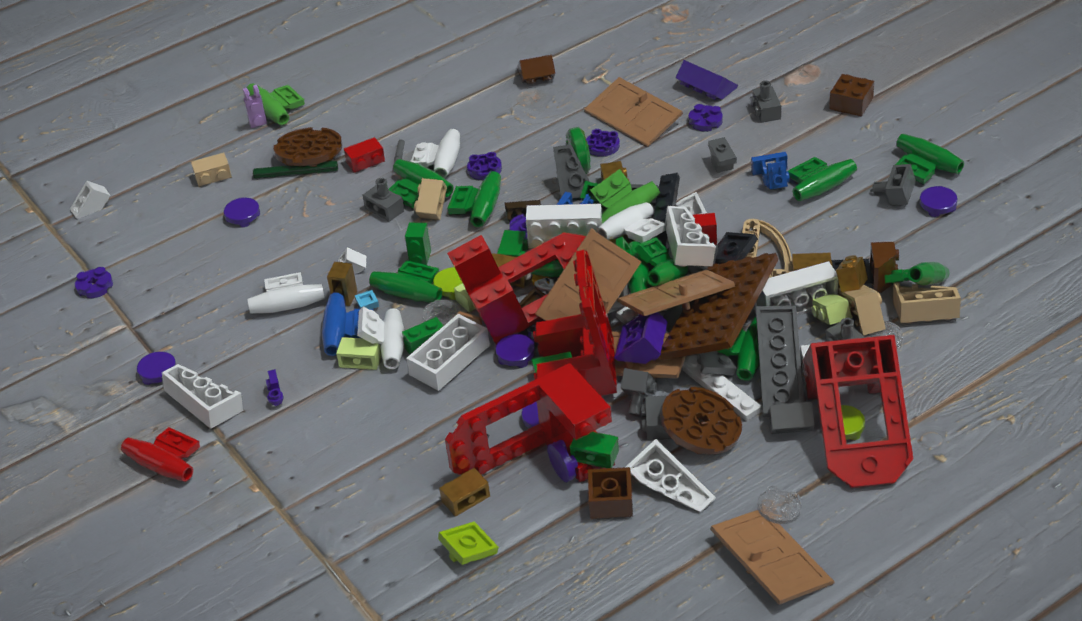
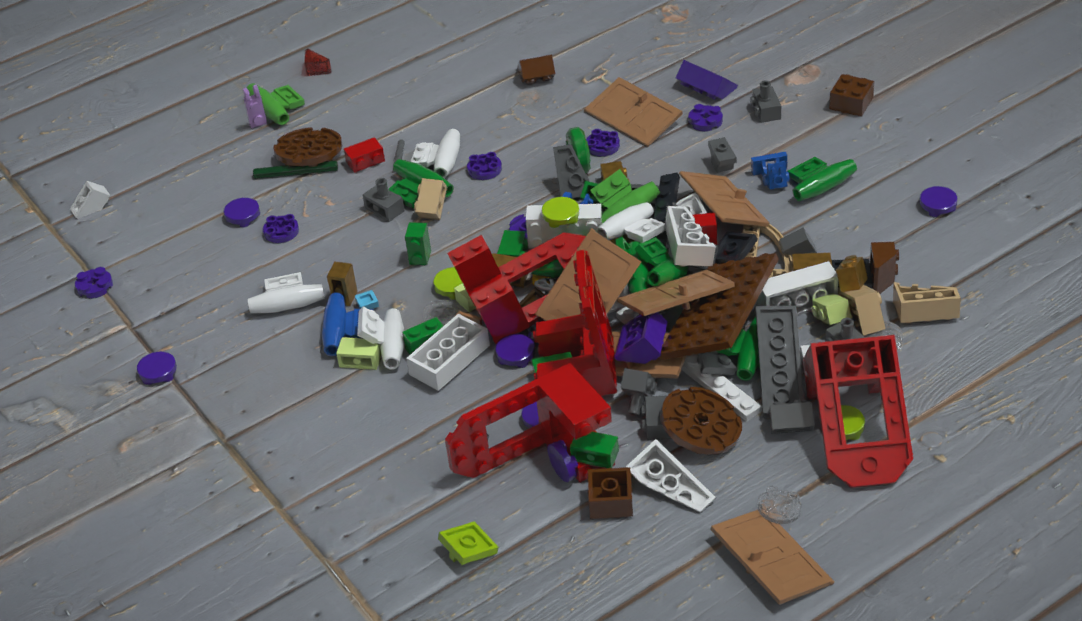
red plate [121,427,200,482] -> none
white wedge [162,364,243,429] -> none
tan brick [191,153,232,187] -> none
dark purple plate [266,369,284,406] -> none
white brick [338,247,366,274] -> none
green plate [369,260,443,303] -> none
pearl gold brick [439,468,490,517] -> none
green plate [447,171,501,228] -> none
dark brown plate [504,200,541,222] -> none
dark grey brick [873,164,916,205] -> none
green plate [885,262,950,286] -> none
green plate [895,134,964,184] -> none
none -> dark purple tile [263,214,299,243]
none -> clear red slope [304,48,332,76]
none -> lime tile [542,197,579,228]
none -> medium nougat door [679,171,769,227]
none -> dark grey slope [779,227,817,255]

